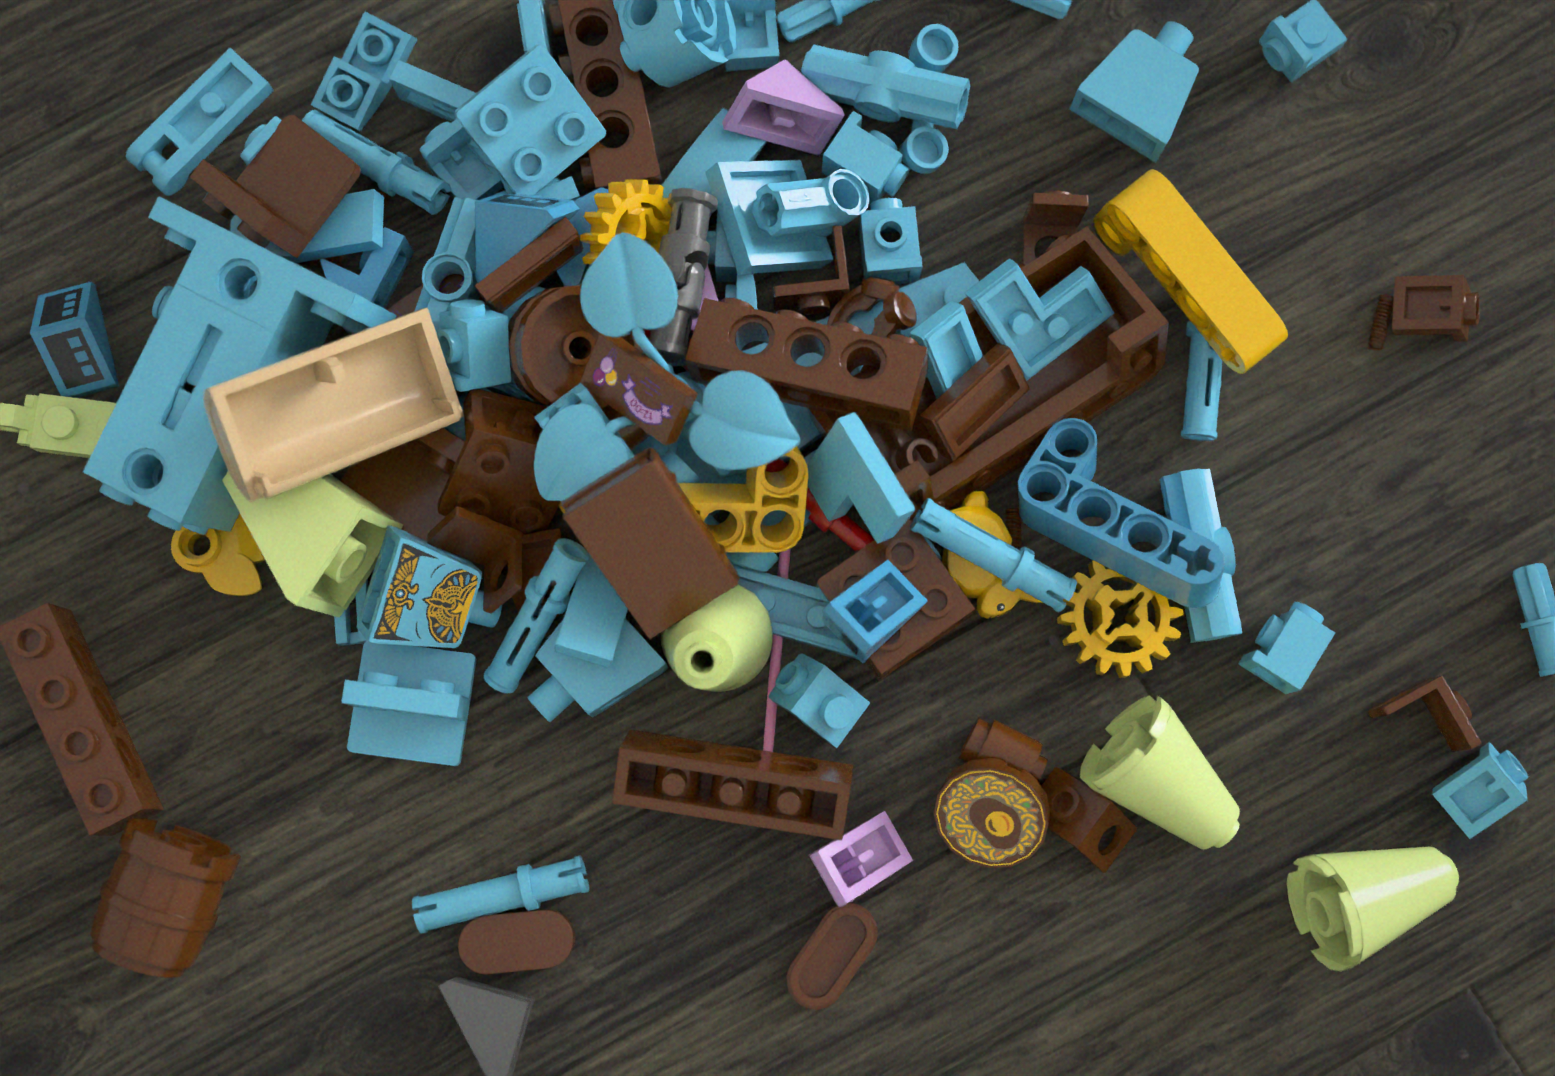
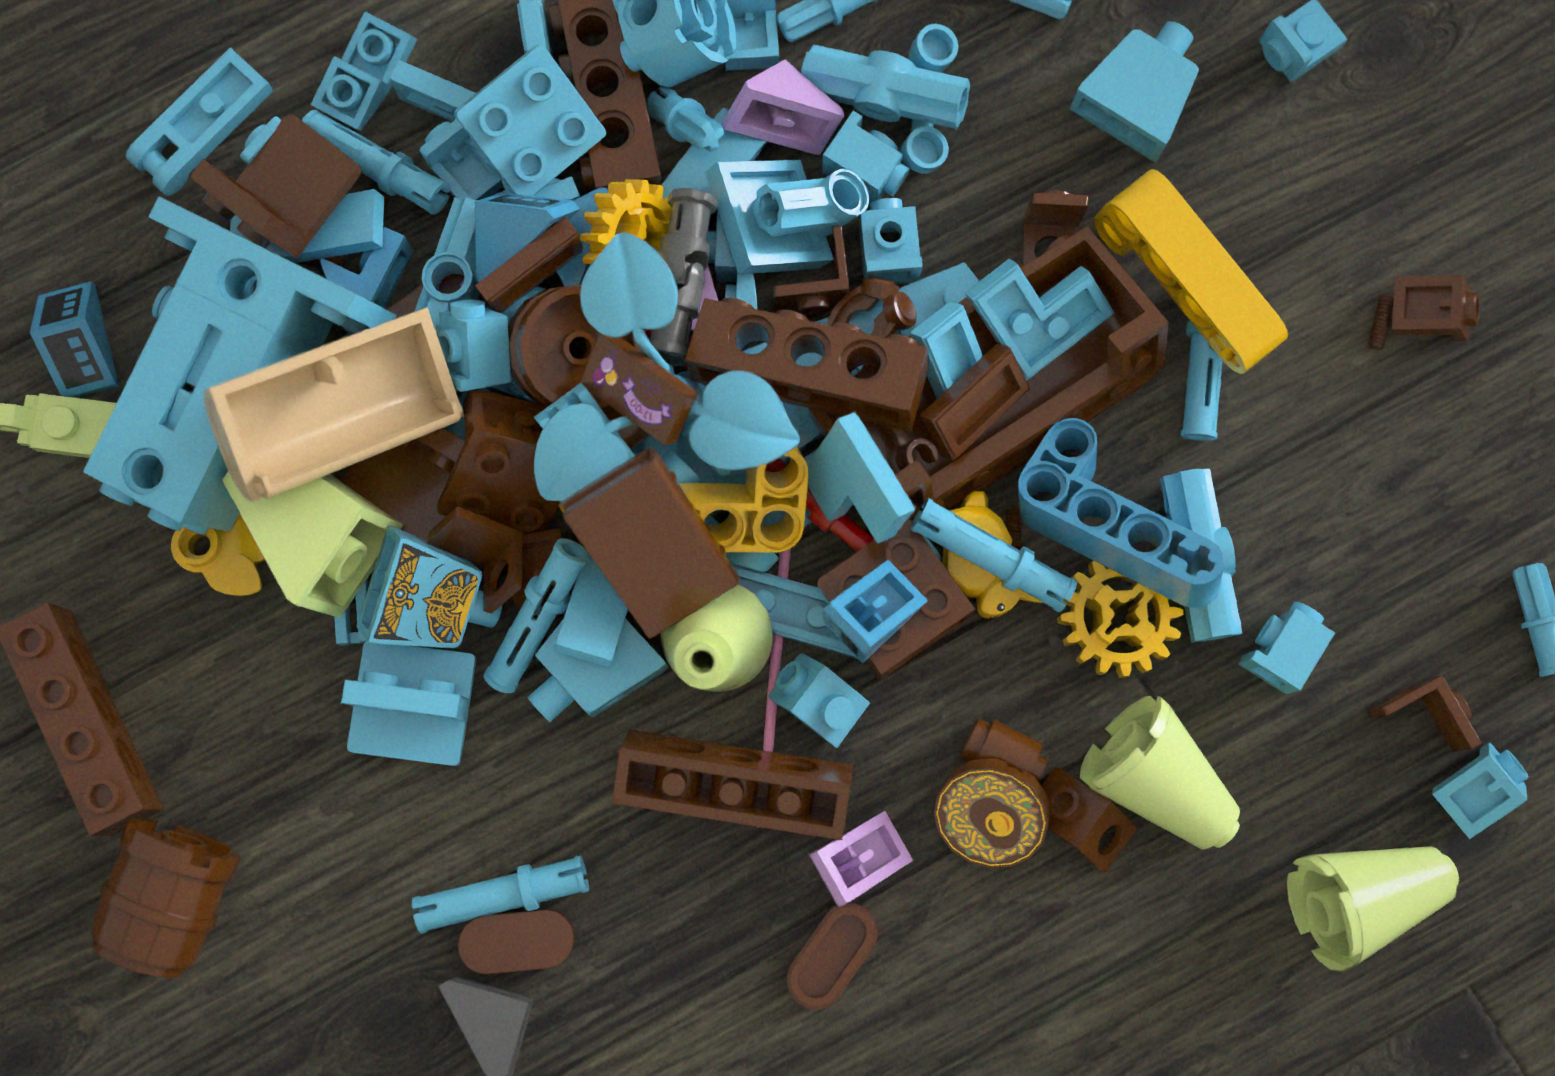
none -> medium azure axle [646,87,724,152]

